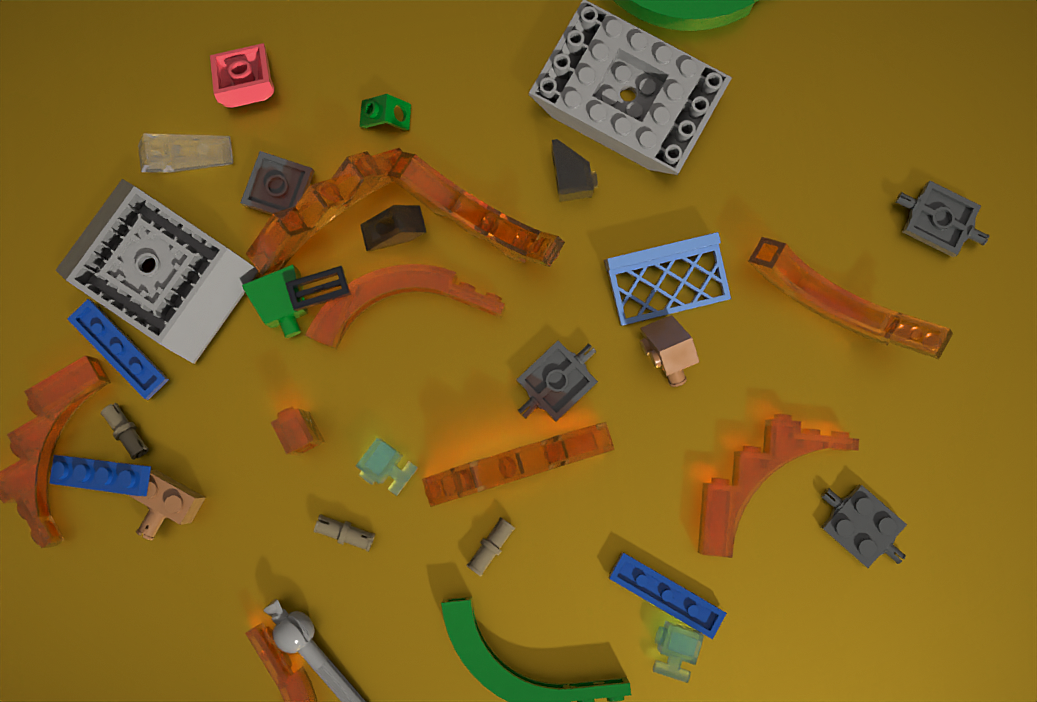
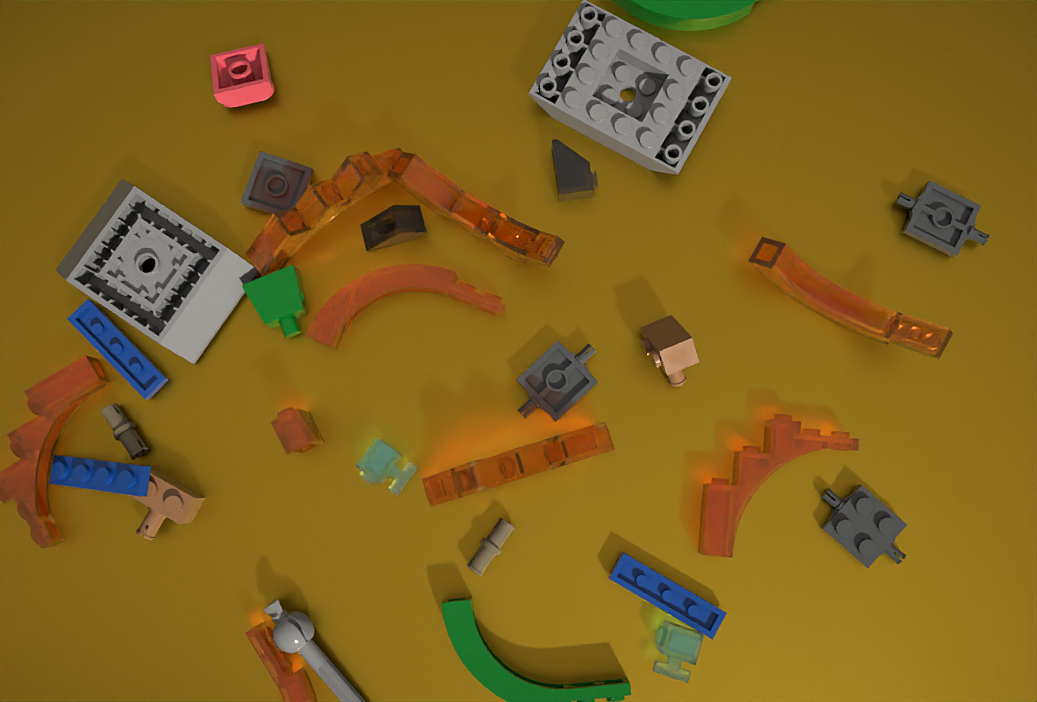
clear slope [138,133,233,173] -> none
black tile [286,266,351,311] -> none
dark tan pin [314,514,375,552] -> none
green bracket [360,94,411,131] -> none
medium blue fence [604,232,731,326] -> none

